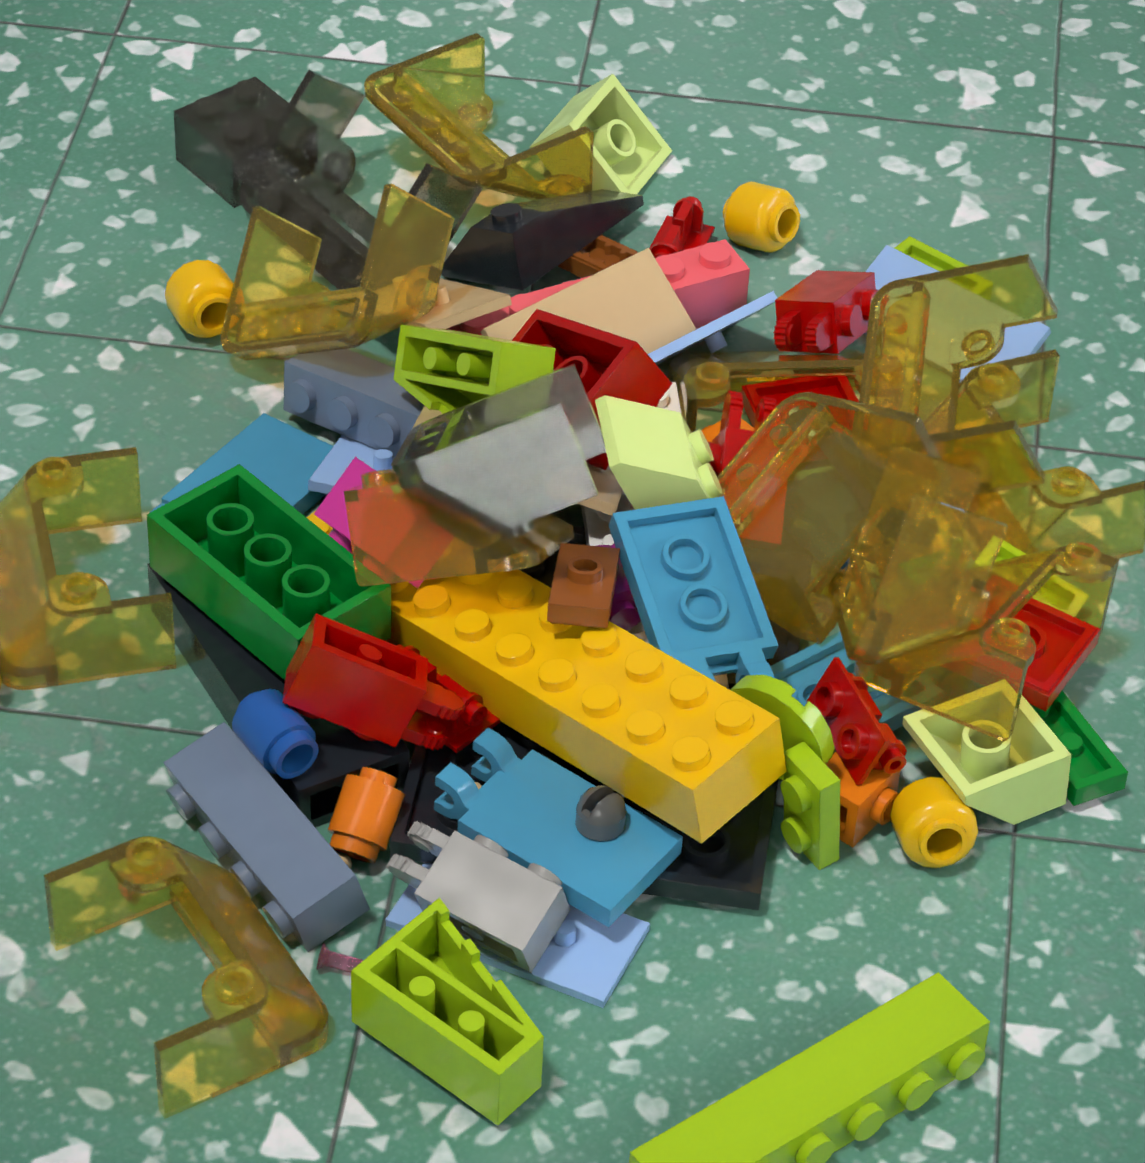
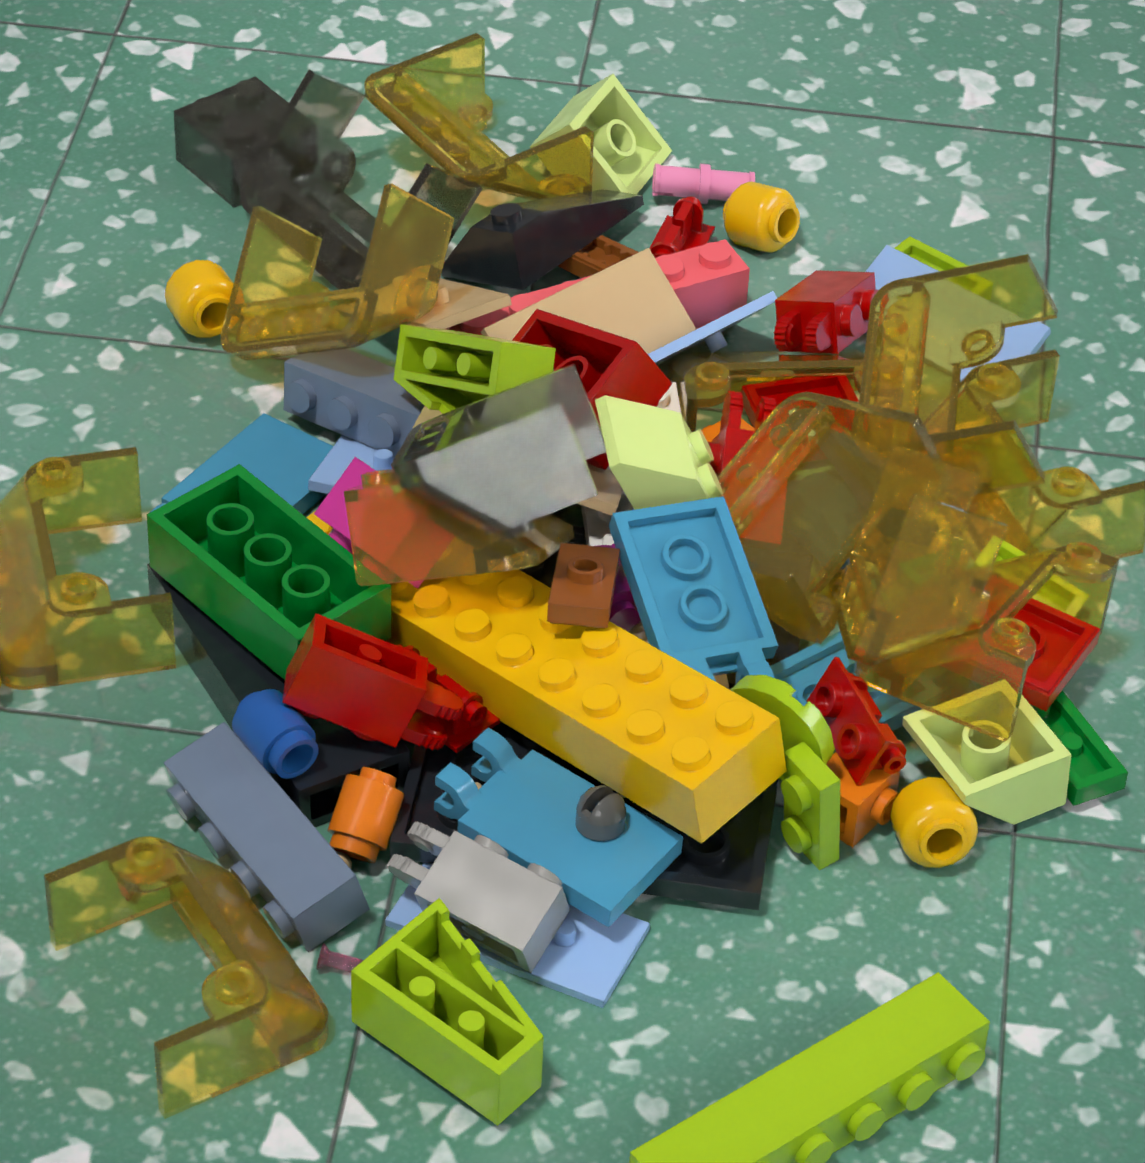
none -> bright pink pin [652,163,755,204]

